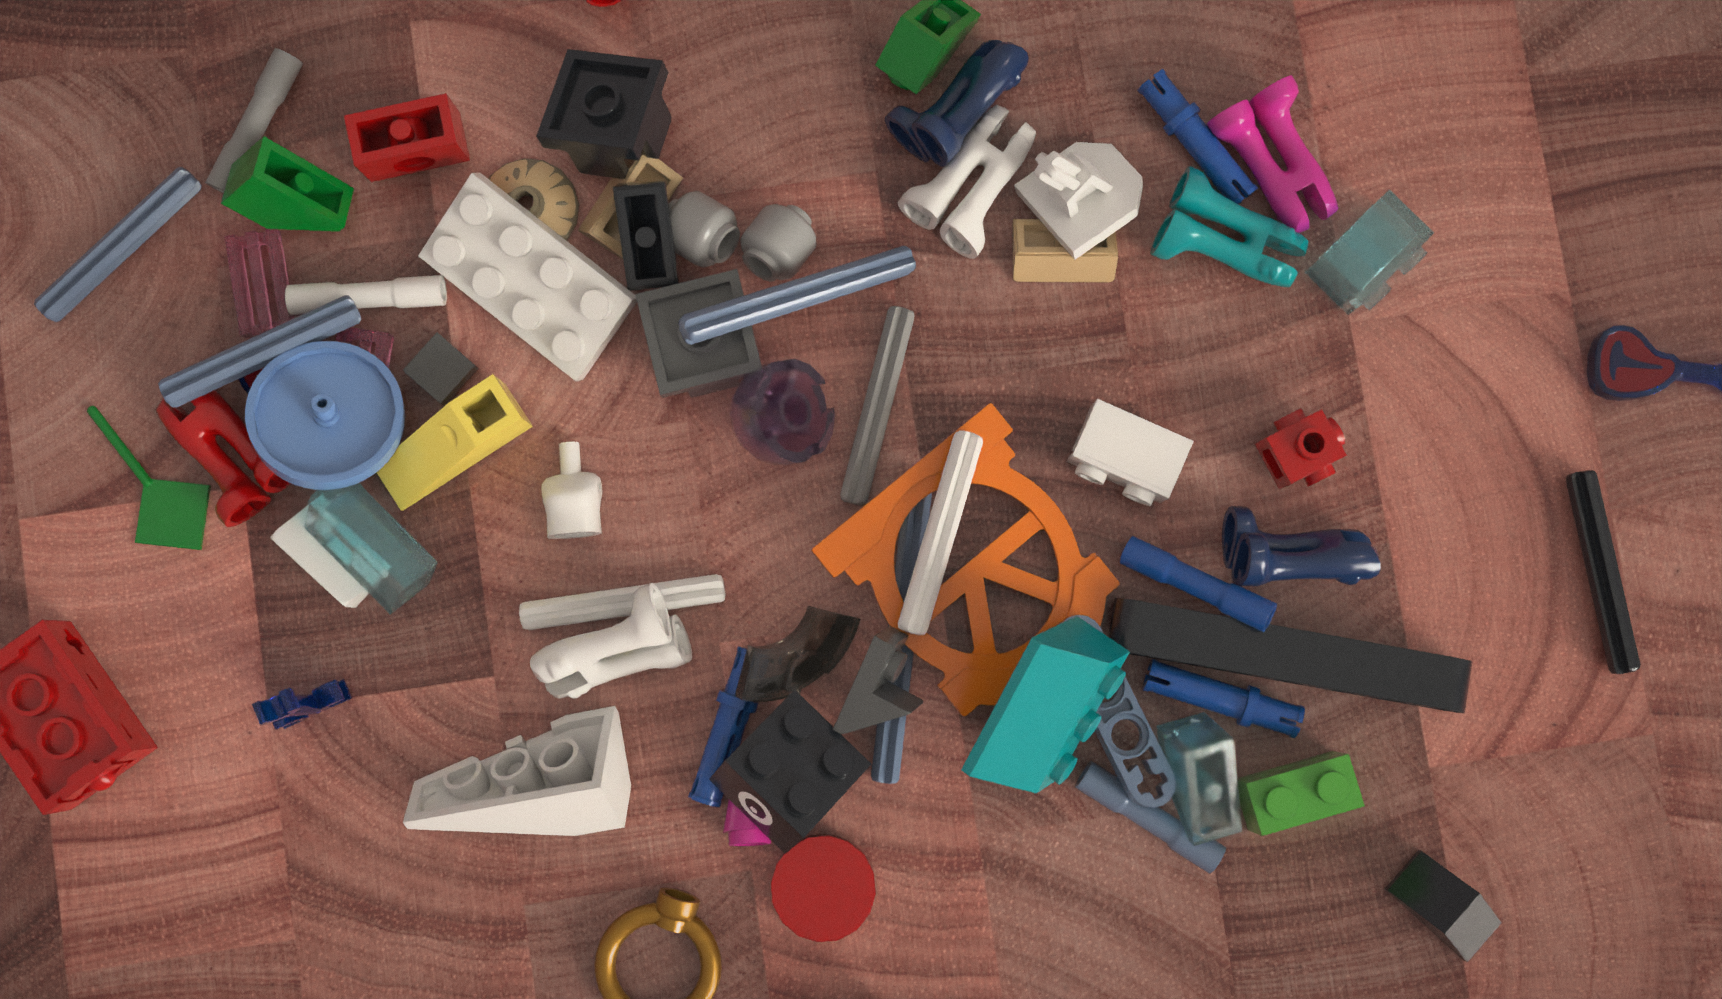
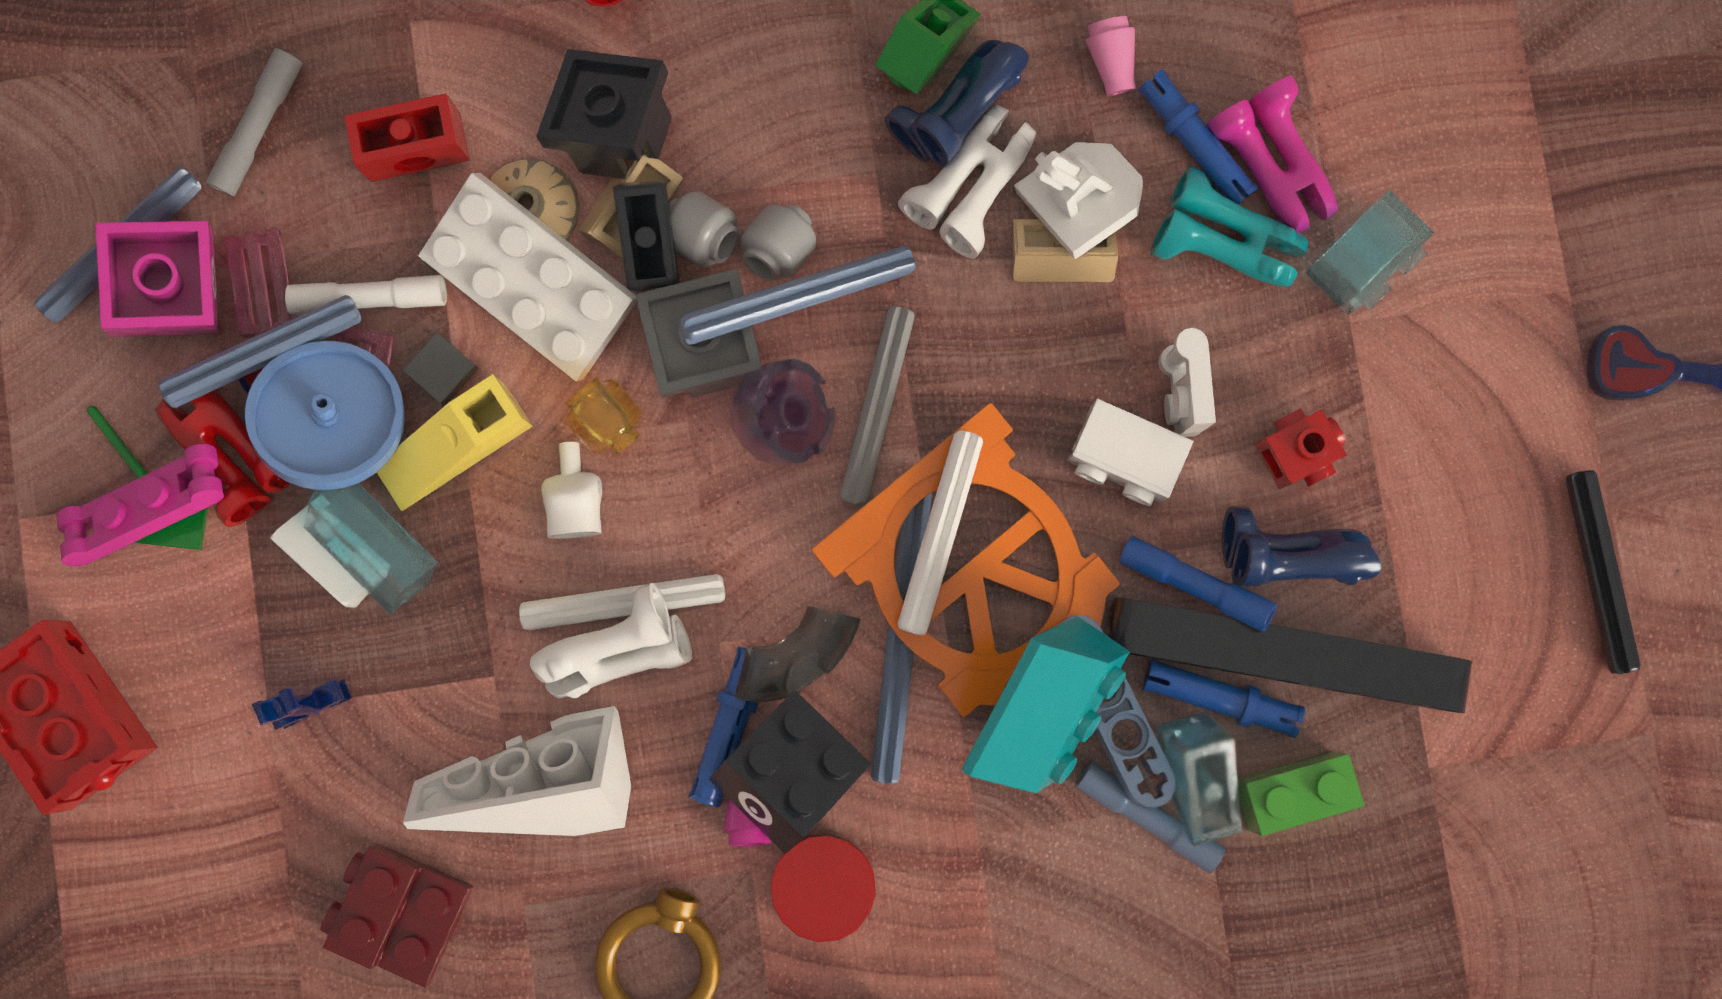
green slope [221,136,354,232] -> none
dark grey slope [833,626,923,734] -> none
black slope [1385,850,1502,962] -> none
none -> dark pink plate [56,444,224,566]
none -> dark pink brick [95,221,220,338]
none -> dark red plate [320,844,474,988]
none -> clear yellow head [565,376,642,455]
none -> bright pink cone [1085,16,1136,96]
none -> white plate [1158,328,1216,437]

